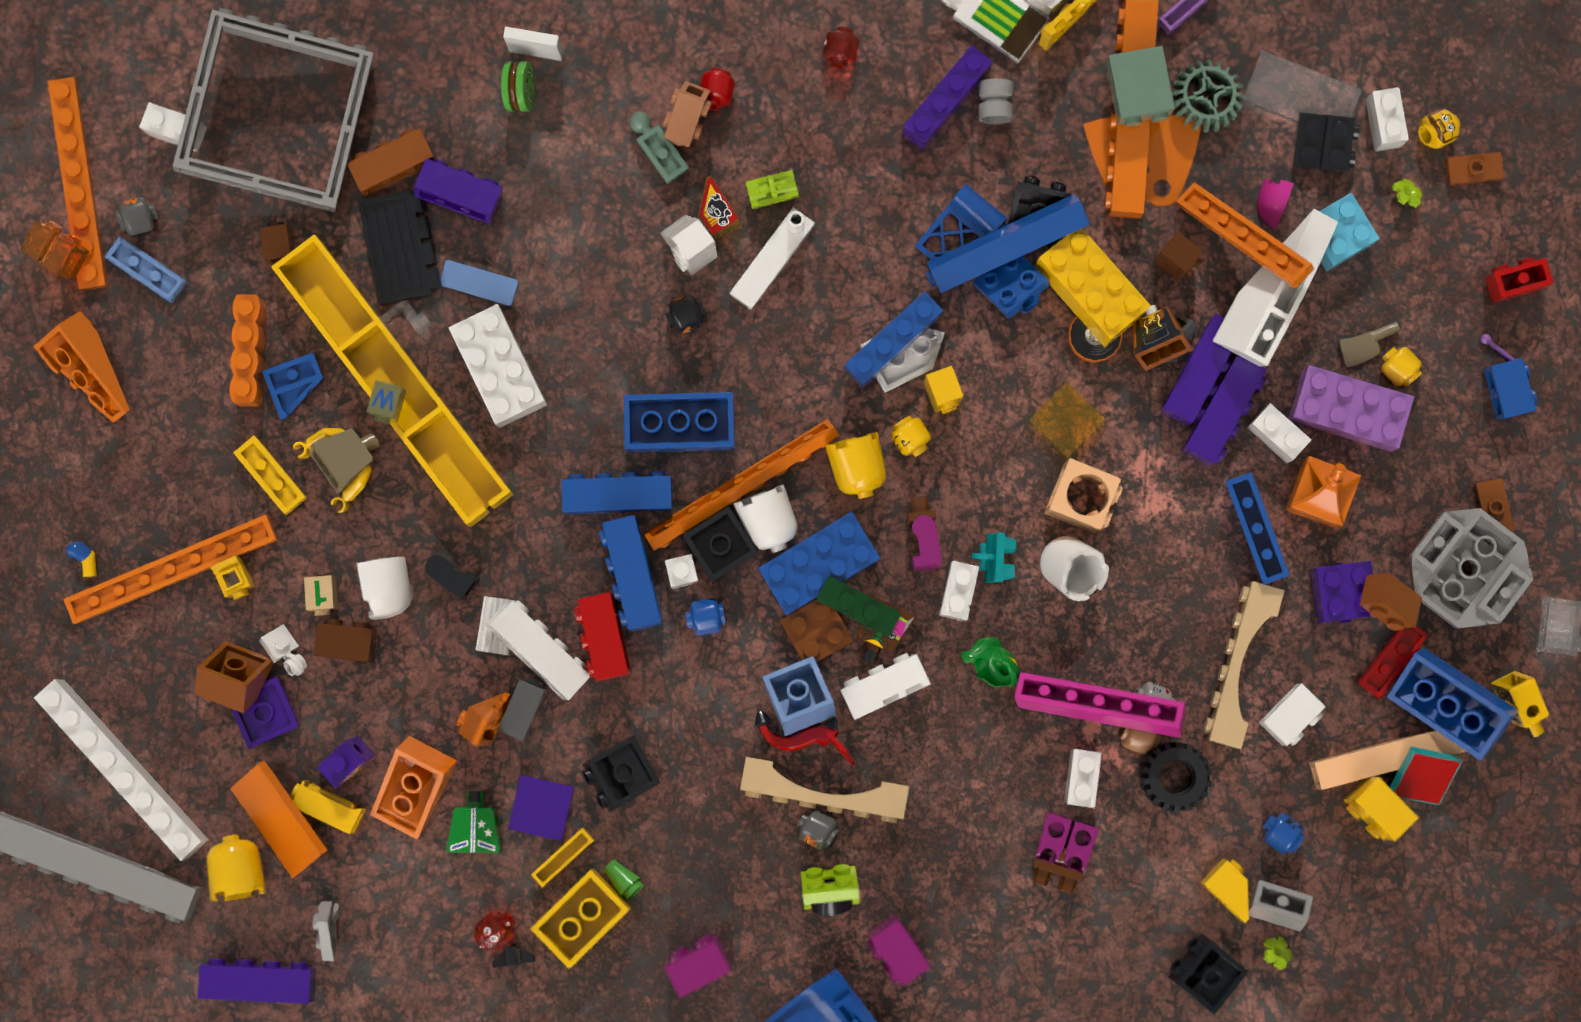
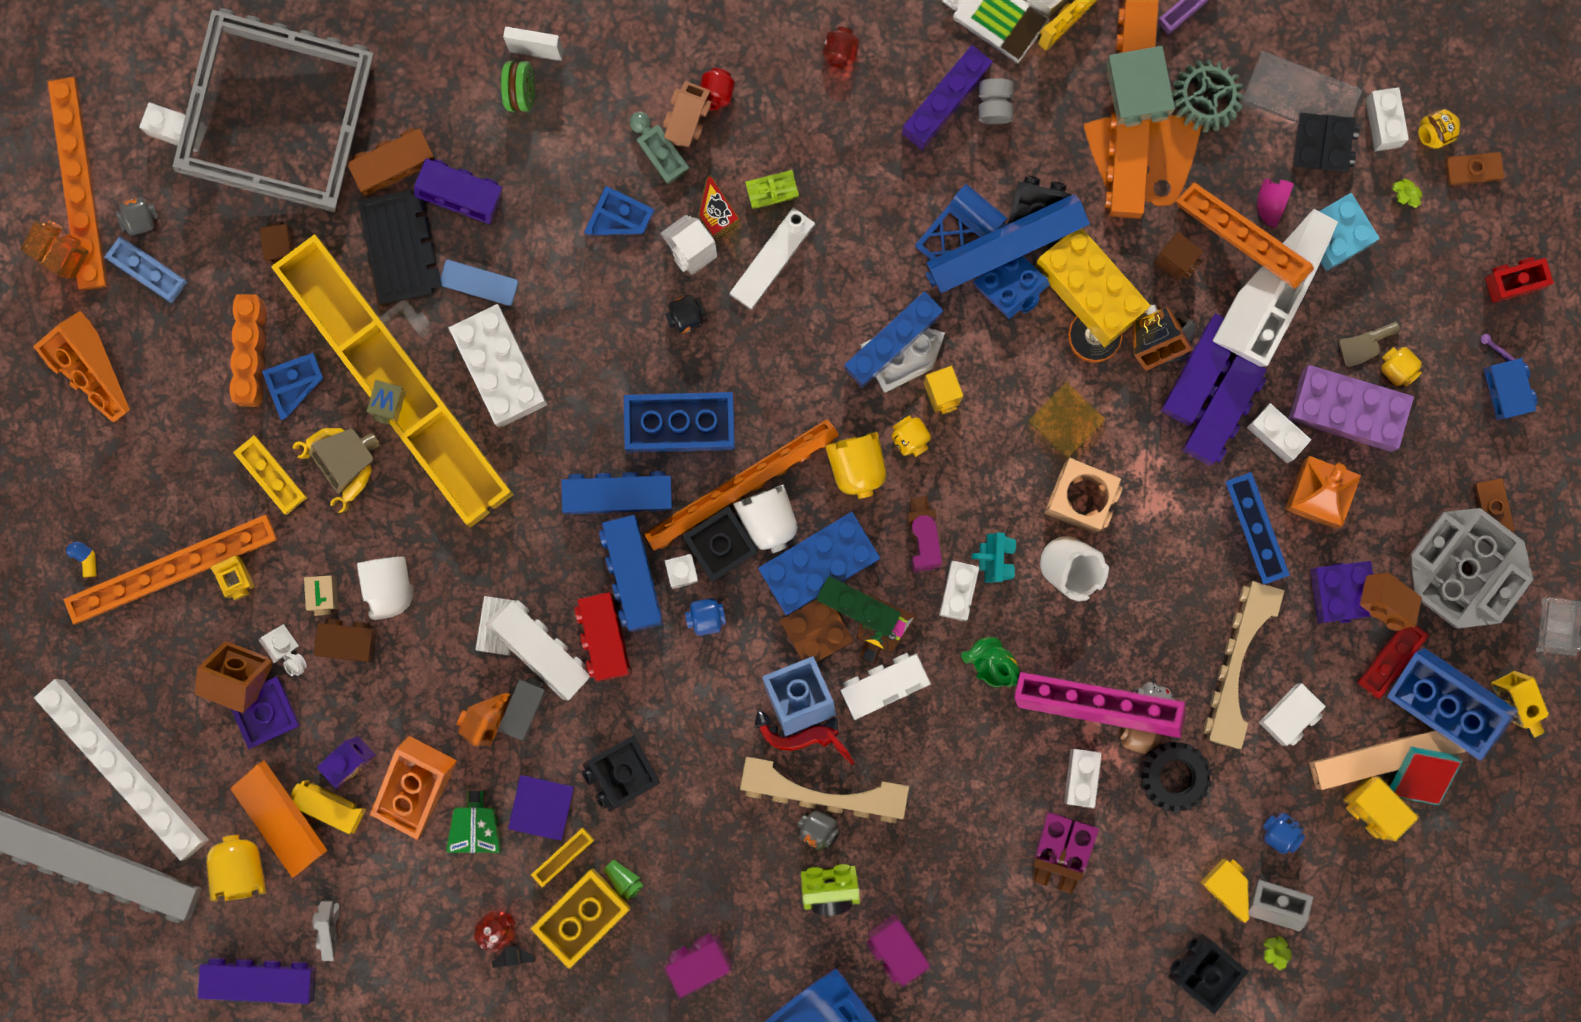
black leg [425,555,480,600] -> none
none -> blue wing [584,186,655,235]

